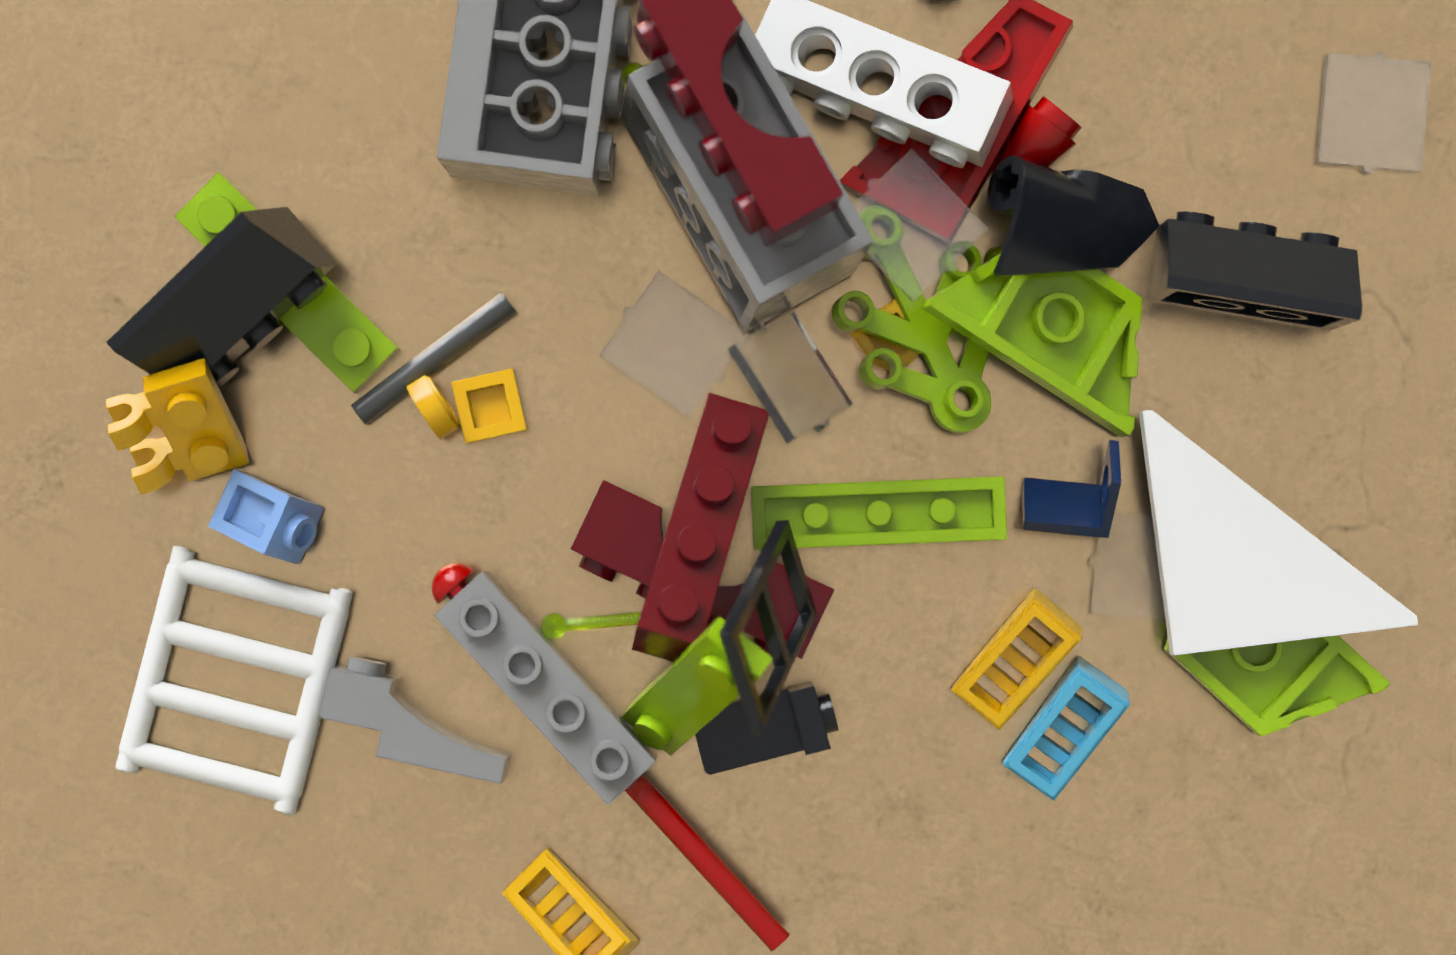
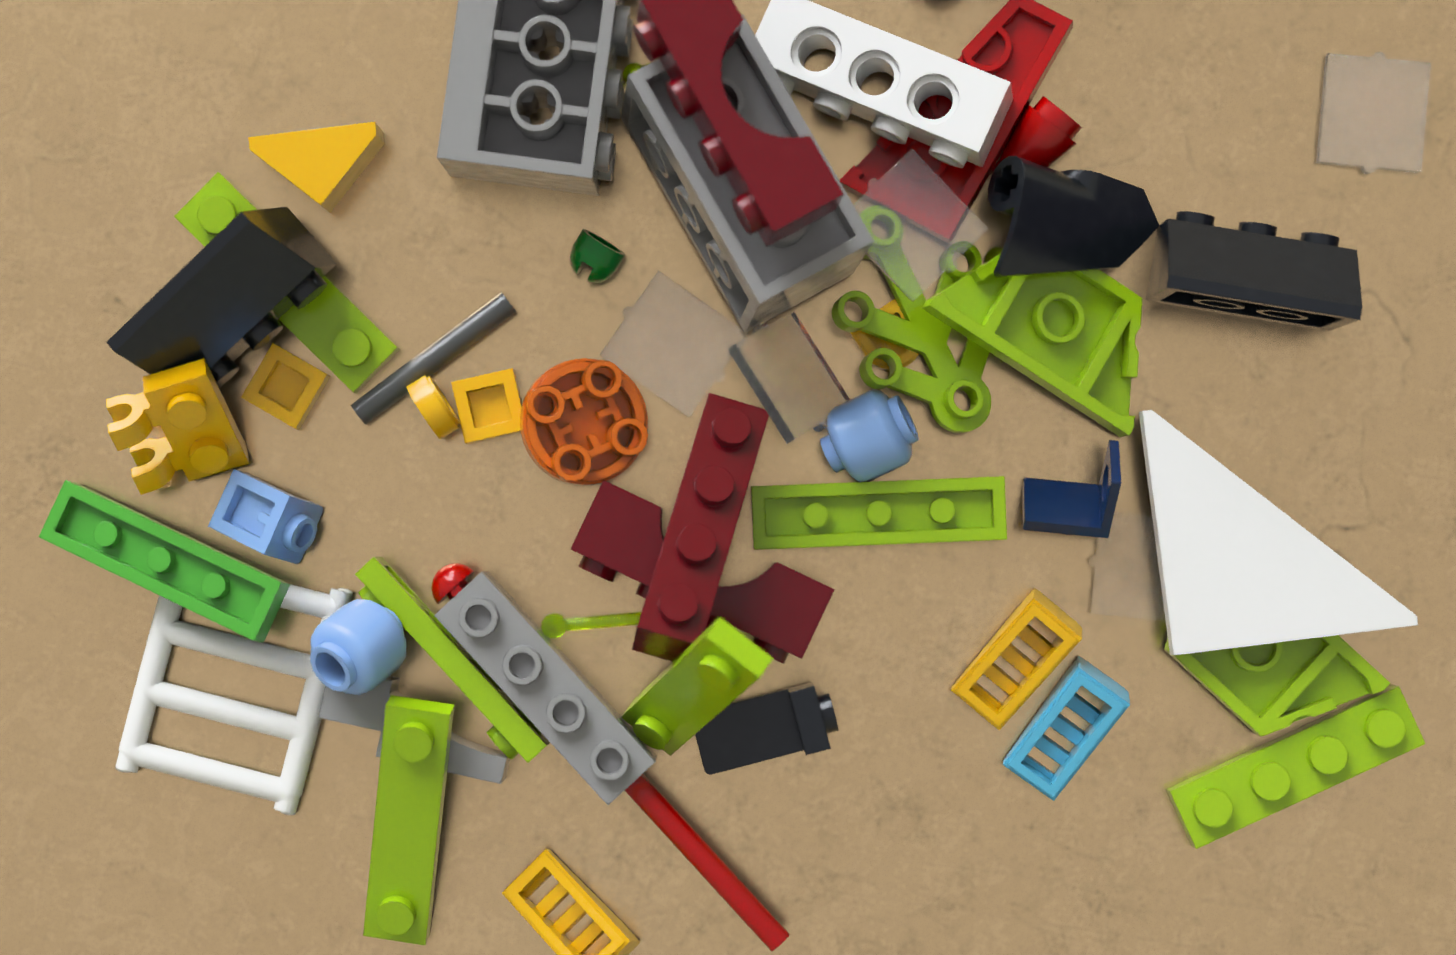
black window [719,520,817,734] -> none
none -> bright green plate [39,480,290,643]
none -> yellow tile [241,343,331,430]
none -> yellow slope [248,122,385,213]
none -> light blue head [310,599,407,695]
none -> lime plate [355,557,550,763]
none -> lime plate [363,695,454,945]
none -> orange tile [520,358,648,485]
none -> green hinge [570,229,626,283]
none -> light blue head [820,389,919,482]
none -> lime plate [1166,685,1426,849]

